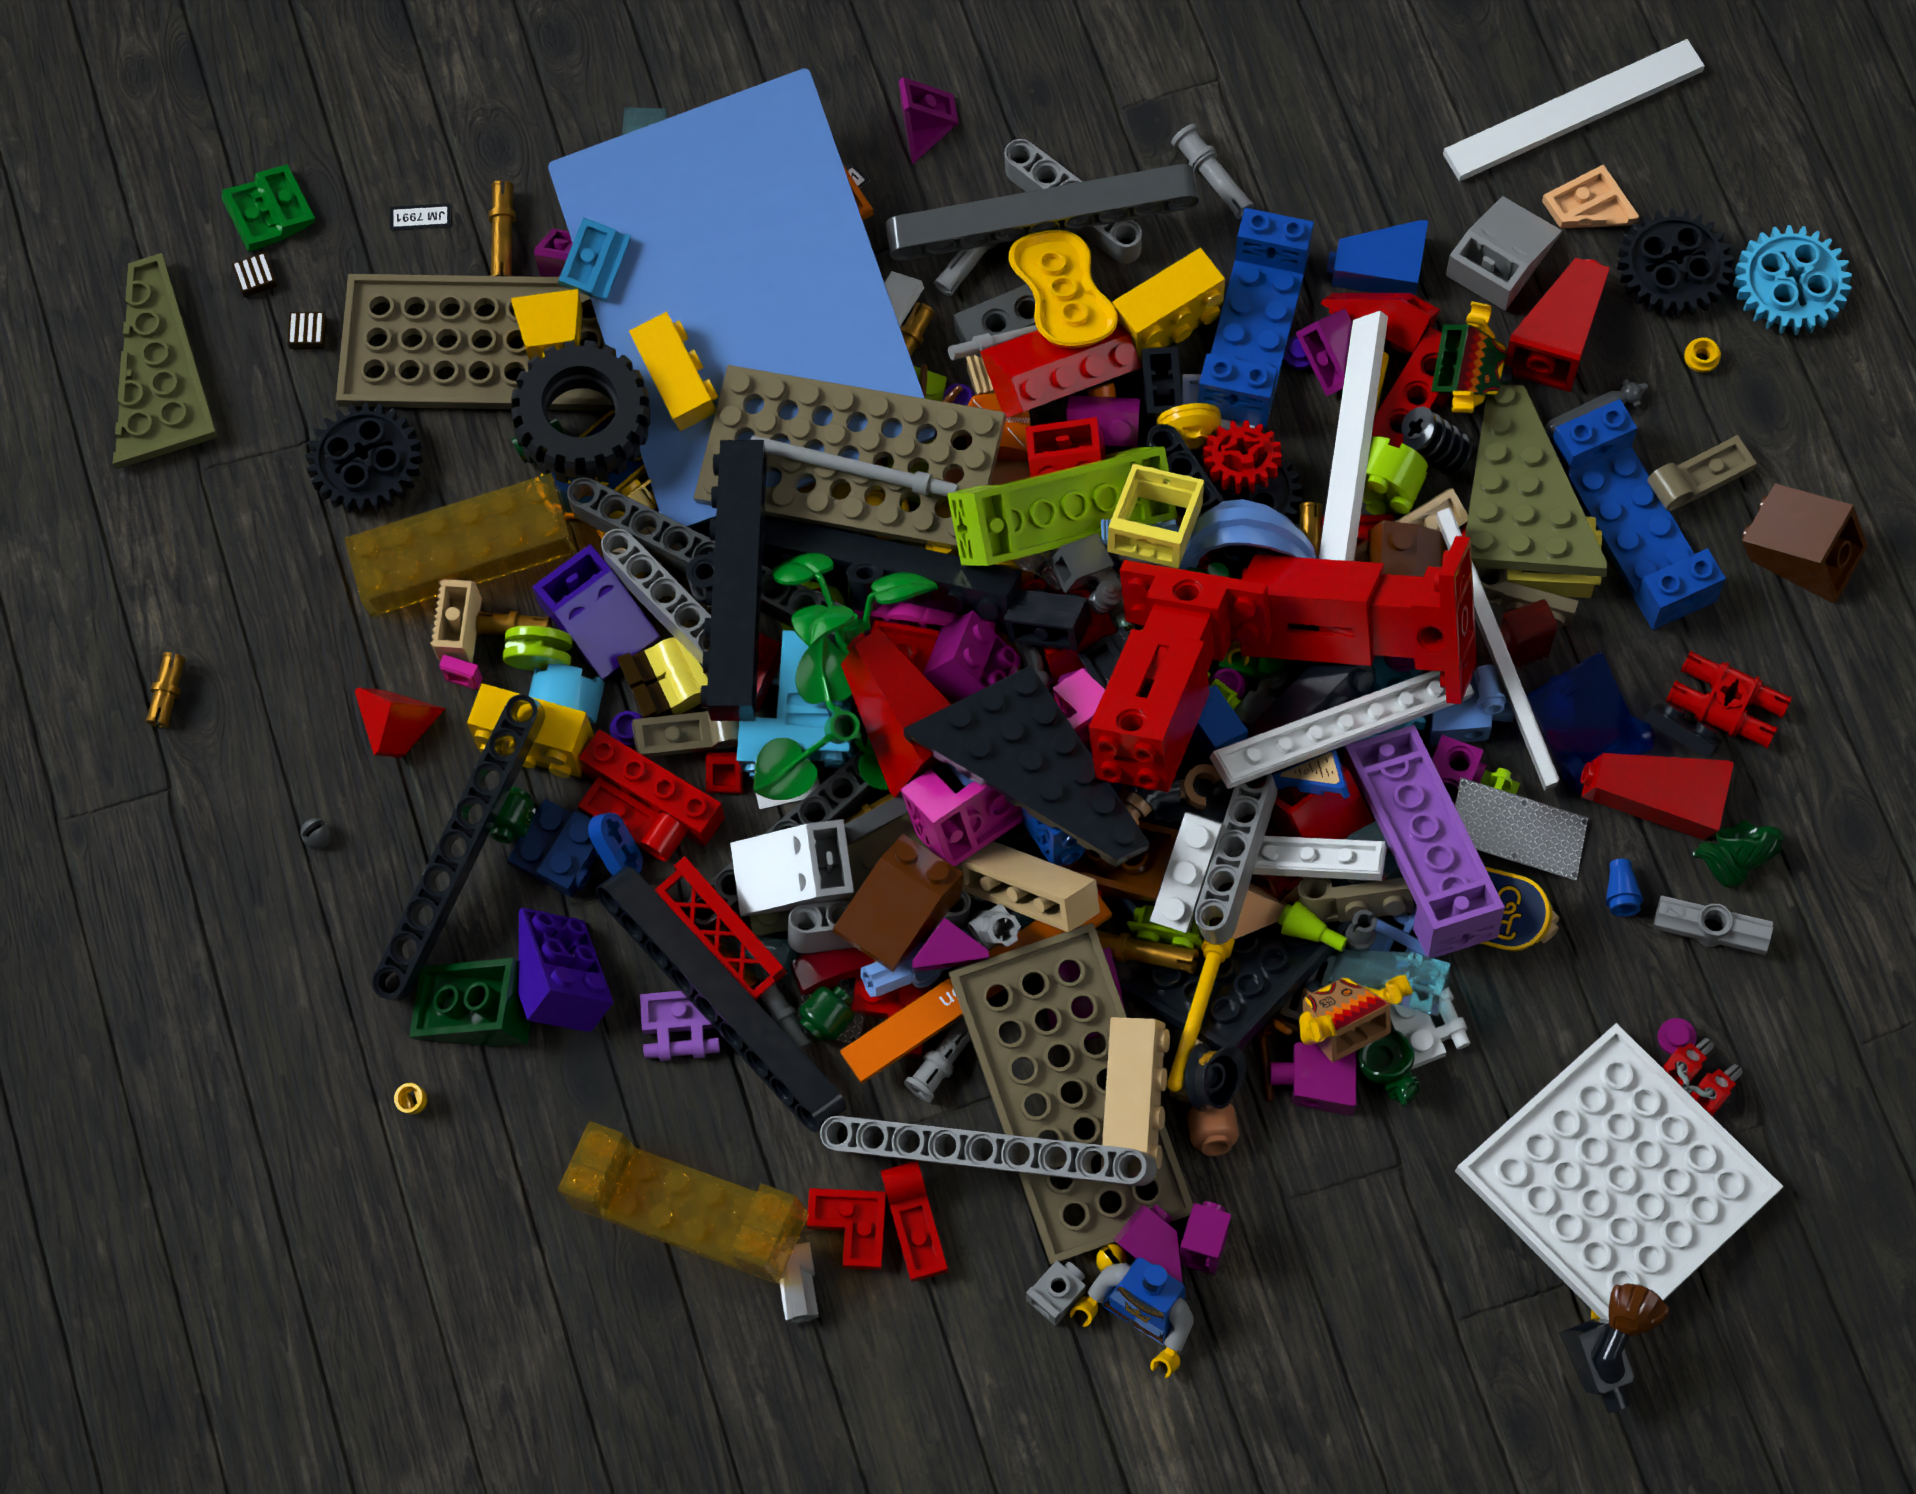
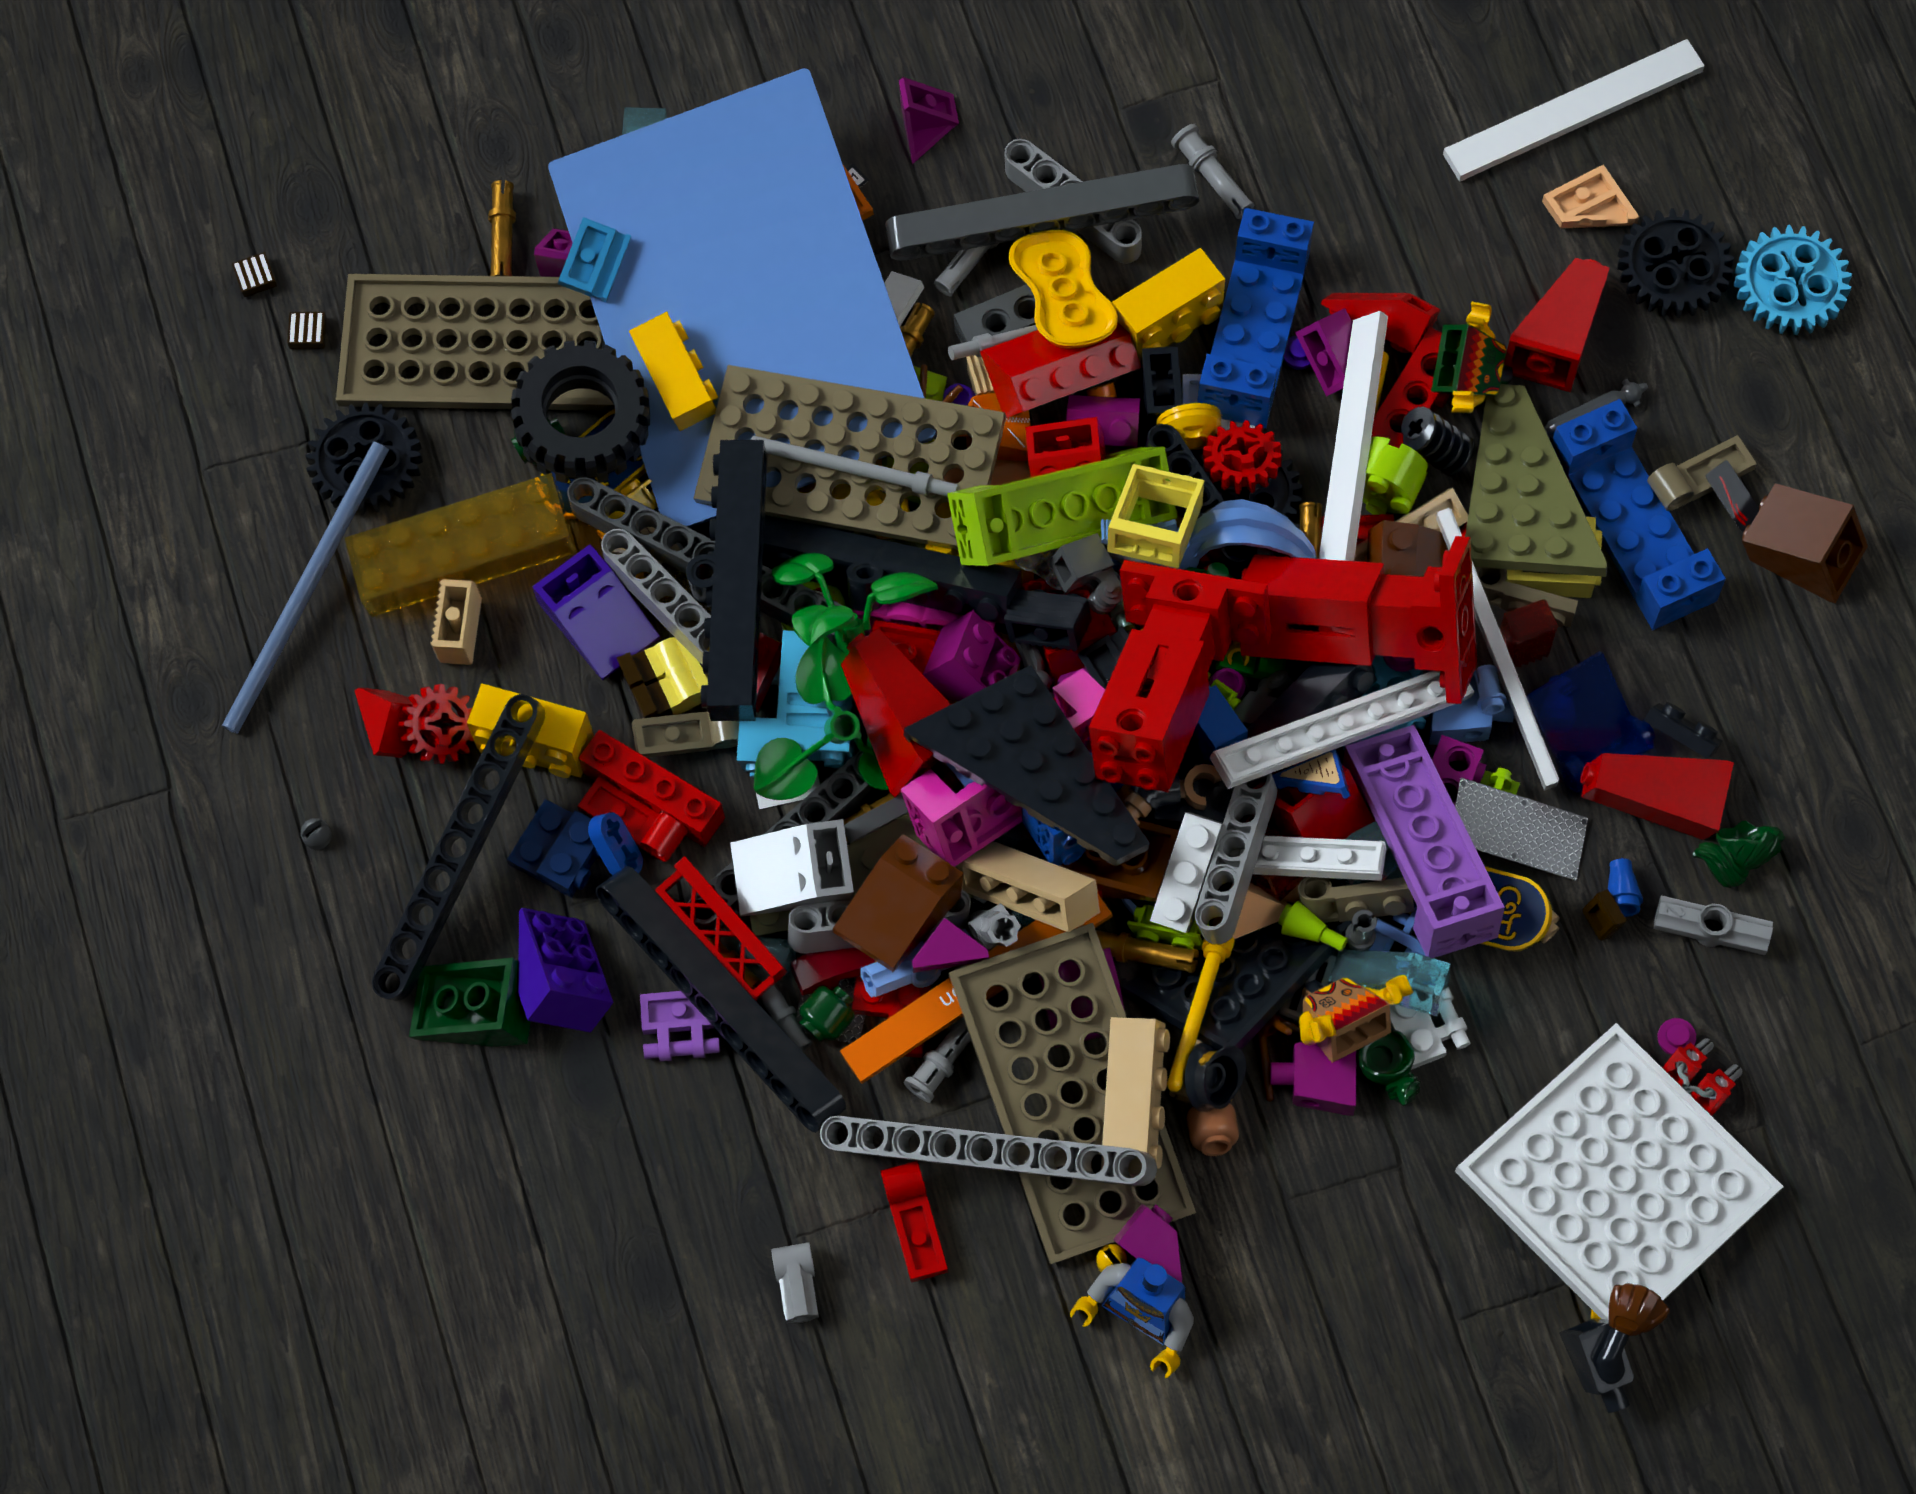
olive wing [113,253,218,470] -> none
pearl gold pin [145,652,186,728] -> none
green slope [221,164,315,252] -> none
sticker [390,203,451,230] -> none
yellow hinge [394,1083,428,1115] -> none
dark pink tile [439,655,483,690] -> none
pearl gold pin [476,611,552,636] -> none
dark green head [490,786,536,844] -> none
lime head [503,626,573,671] -> none
yellow torso [511,289,583,361] -> none
medium azure cylinder [529,664,605,724] -> none
clear yellow plate [557,1121,809,1284] -> none
dark purple plate [610,711,643,747] -> none
red slope [706,752,744,793] -> none
red plate [807,1188,886,1271] -> none
light grey brick [1026,1260,1086,1326] -> none
magenta brick [1179,1201,1232,1276] -> none
blue slope [1327,220,1428,296] -> none
light grey slope [1446,196,1562,311] -> none
red pin [1665,650,1792,749] -> none
yellow plate [1684,338,1721,373] -> none
none -> sand blue piece [221,442,389,734]
none -> red gear [398,684,474,764]
none -> dark brown tile [1582,889,1627,941]
none -> black sticker [1705,460,1759,532]

